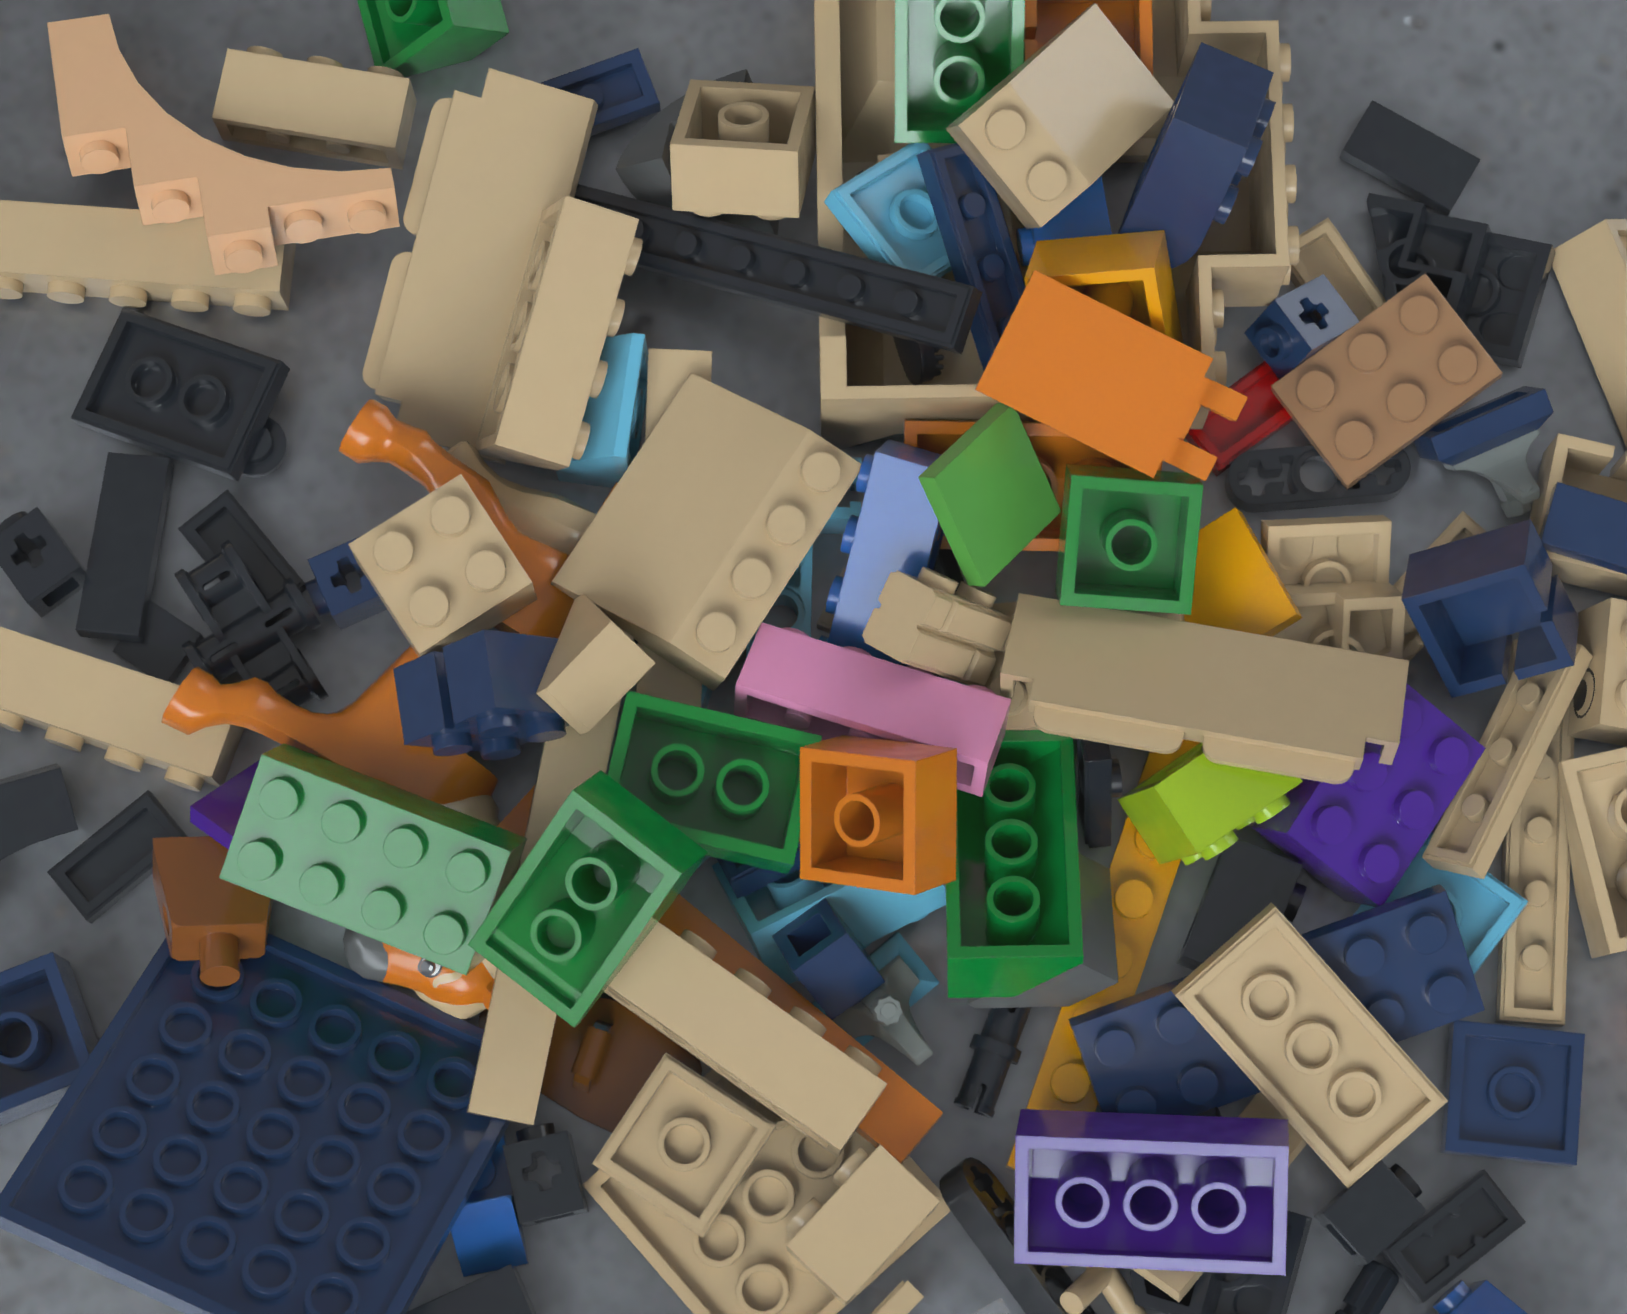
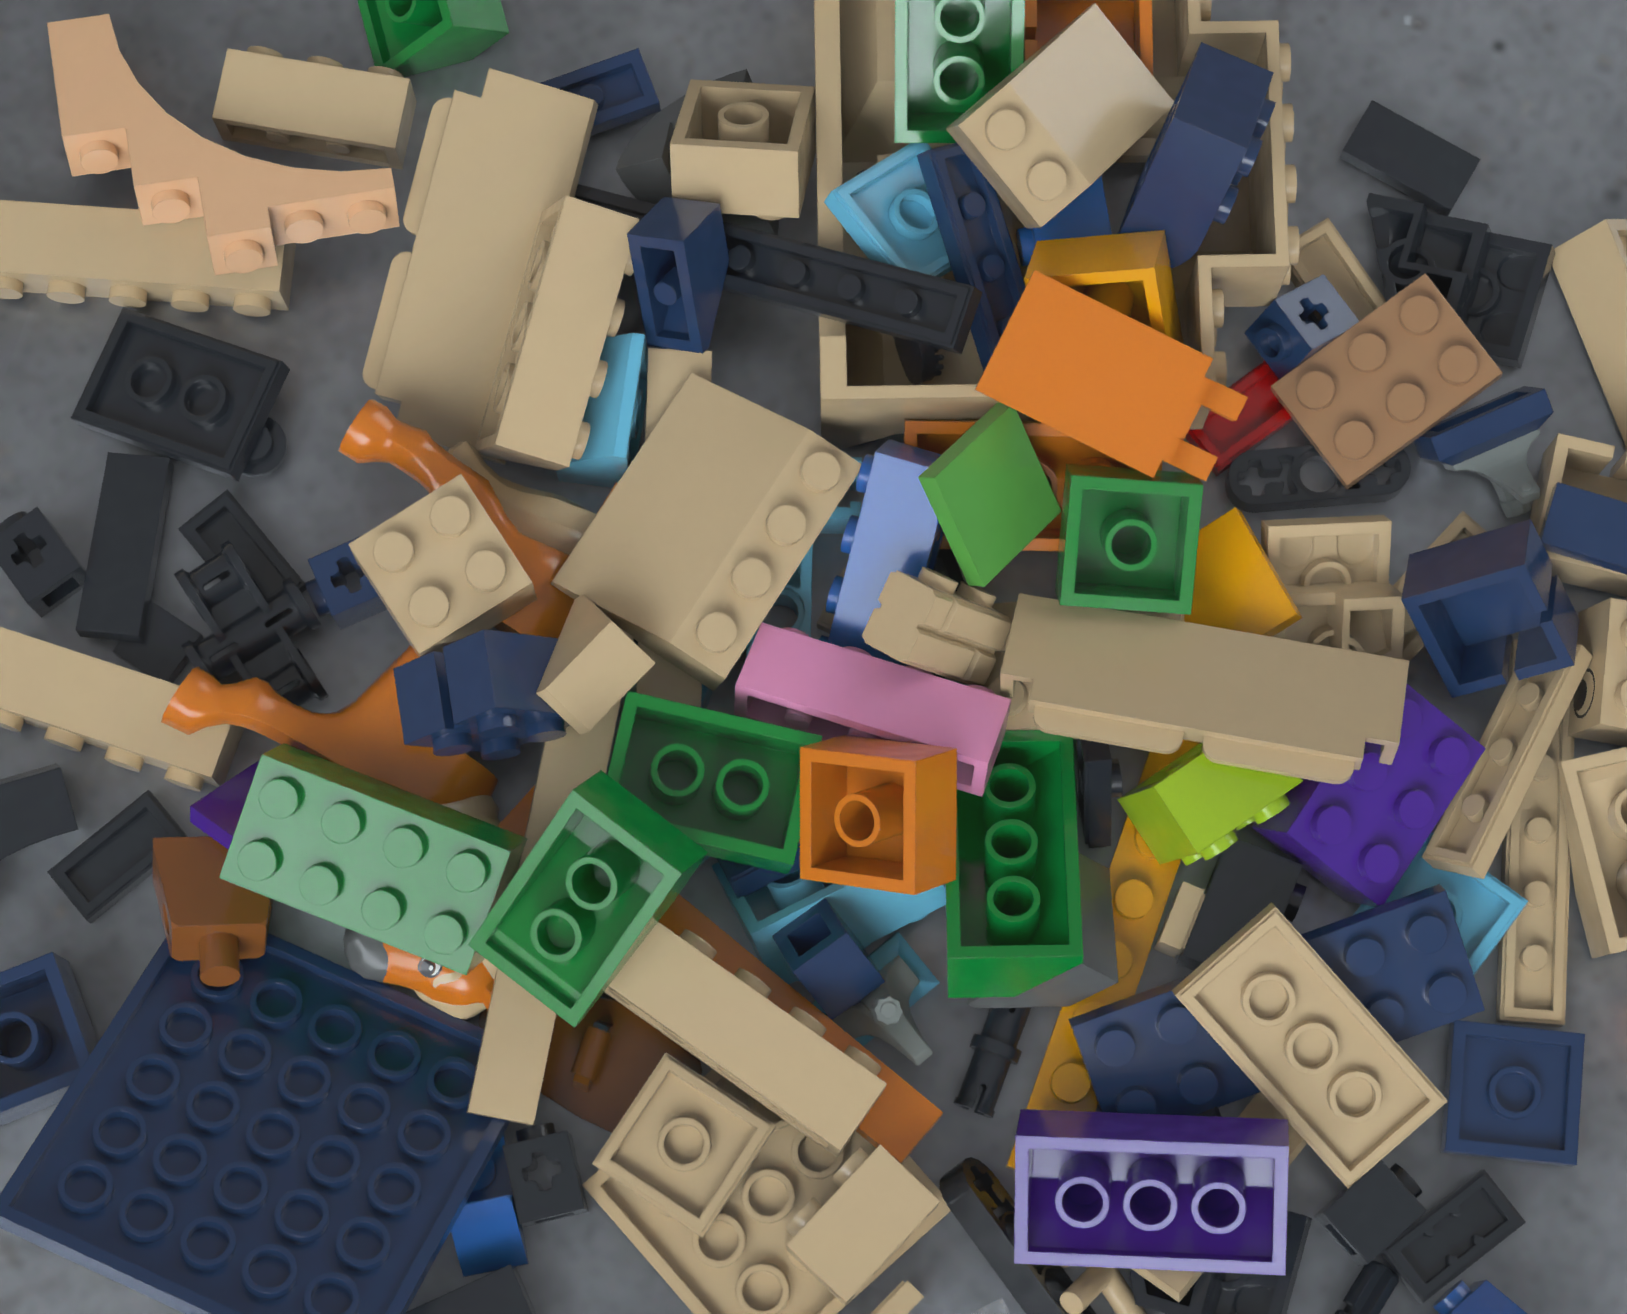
none -> dark blue slope [627,197,729,354]
none -> tan tile [1154,881,1206,958]

